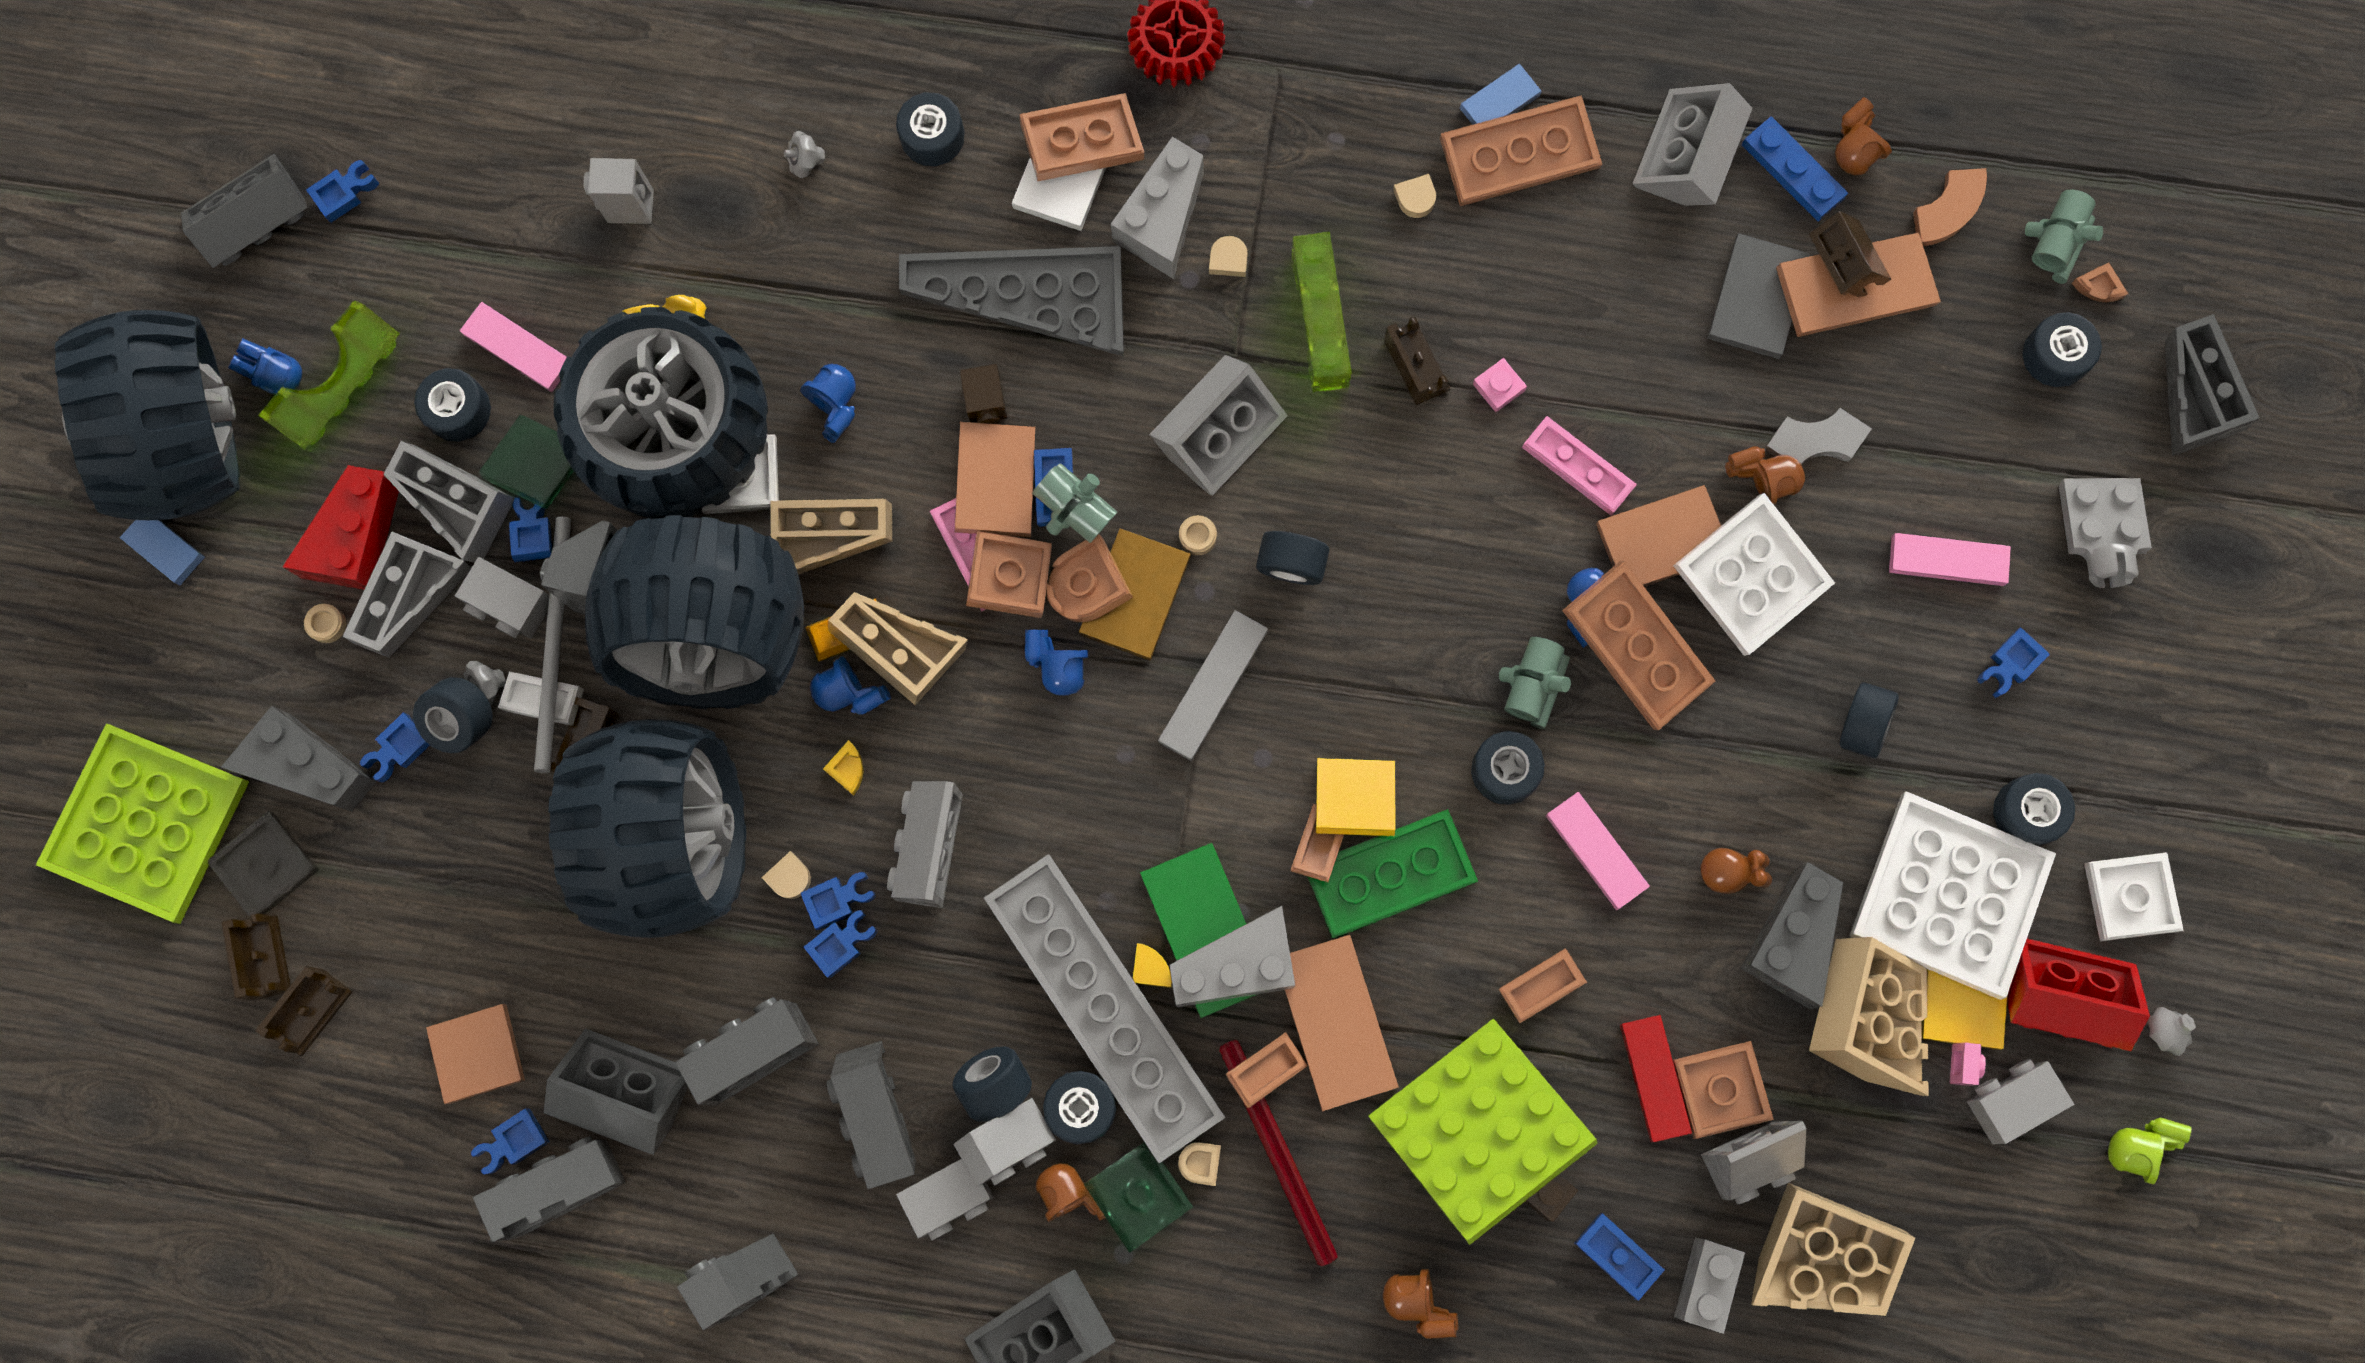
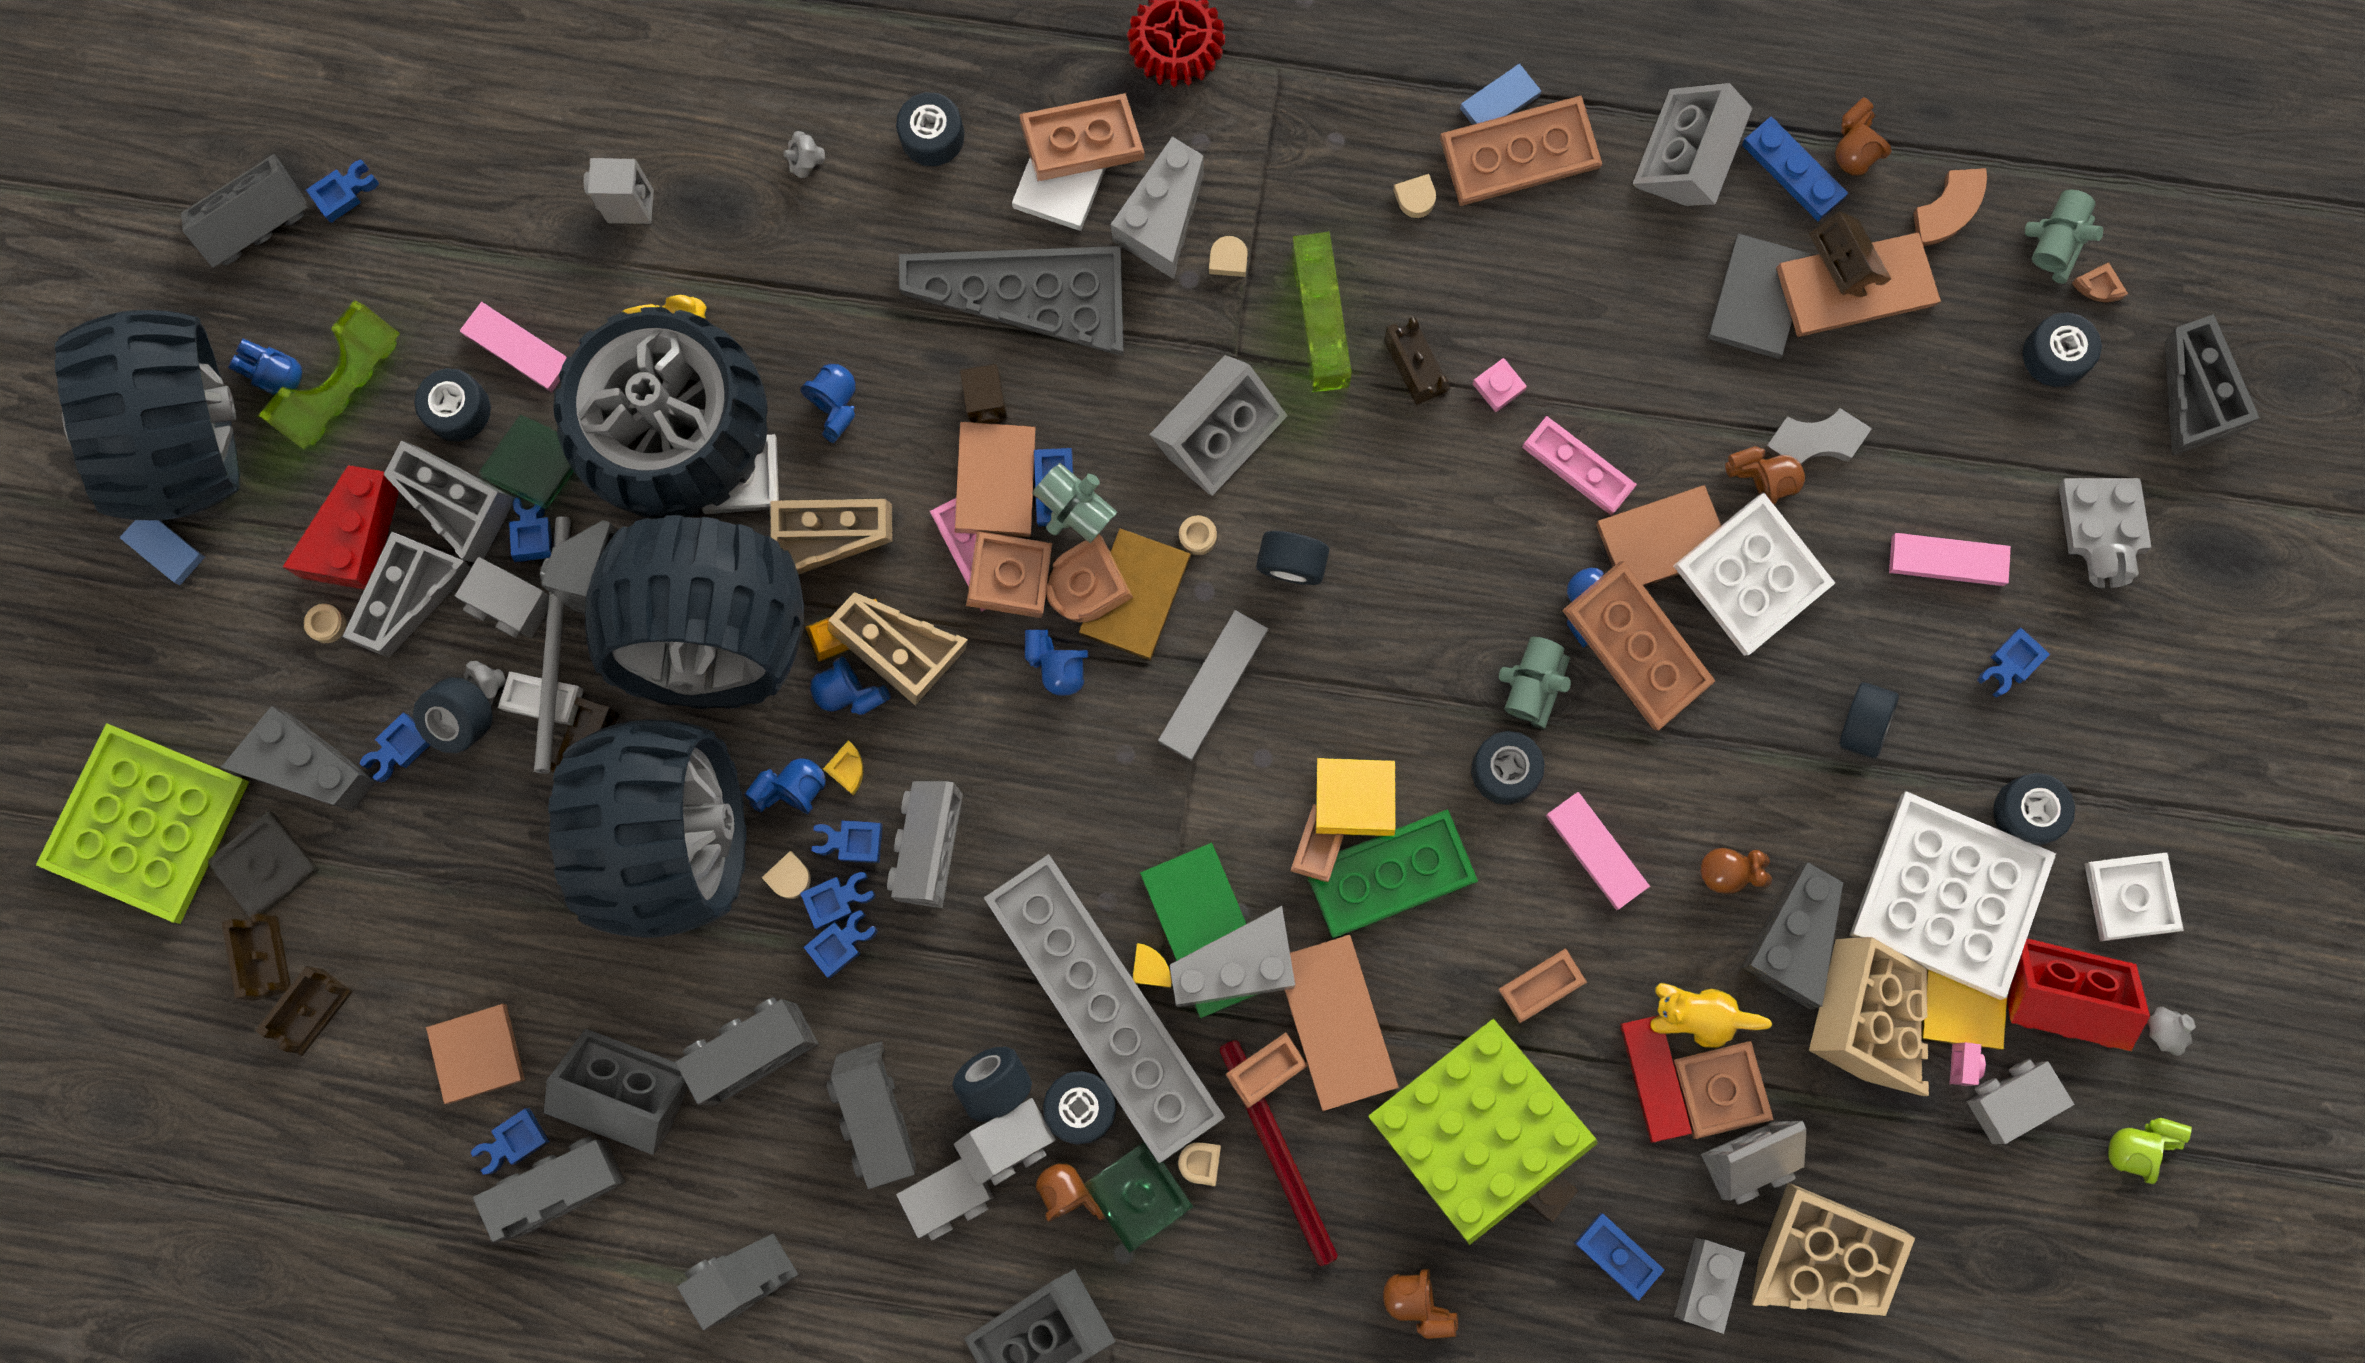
none -> blue piece [744,758,826,814]
none -> blue plate [812,821,883,863]
none -> yellow animal [1650,983,1772,1048]

